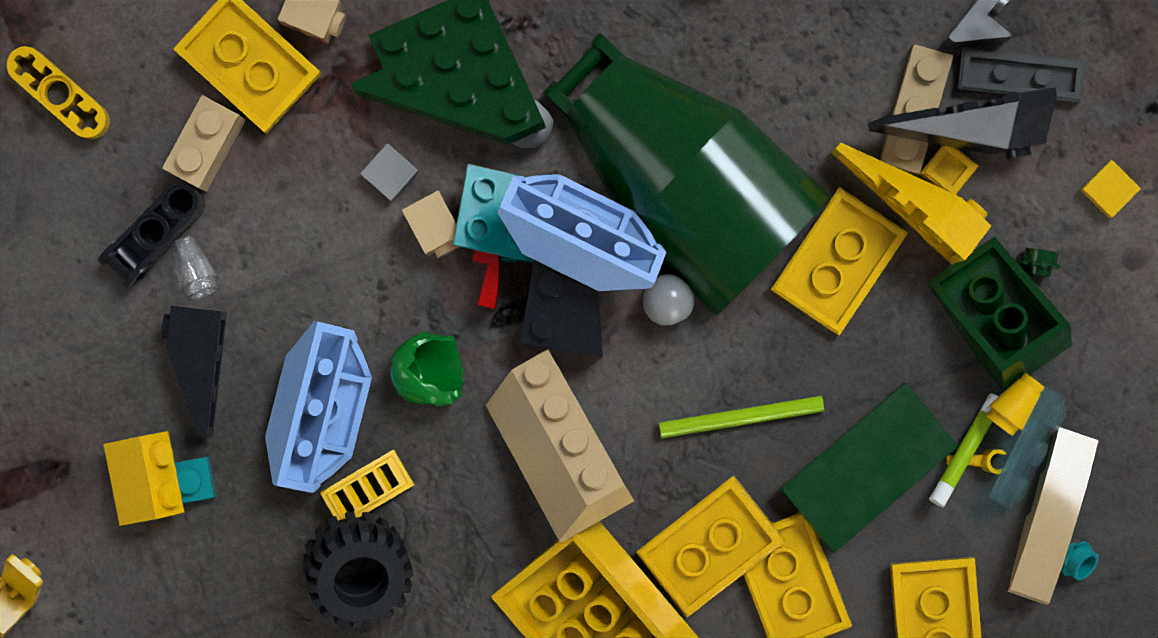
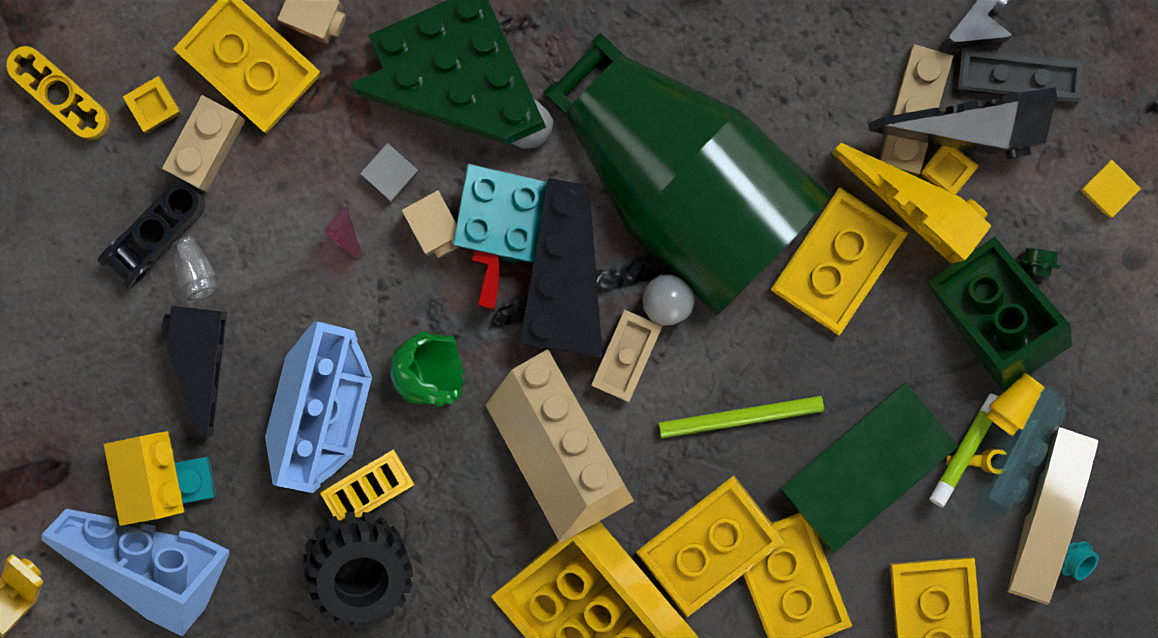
light blue wedge [497,174,666,291] -> none
none -> light blue wedge [42,509,229,636]
none -> yellow plate [123,76,182,134]
none -> clear pink slope [325,207,363,259]
none -> tan plate [591,310,662,402]

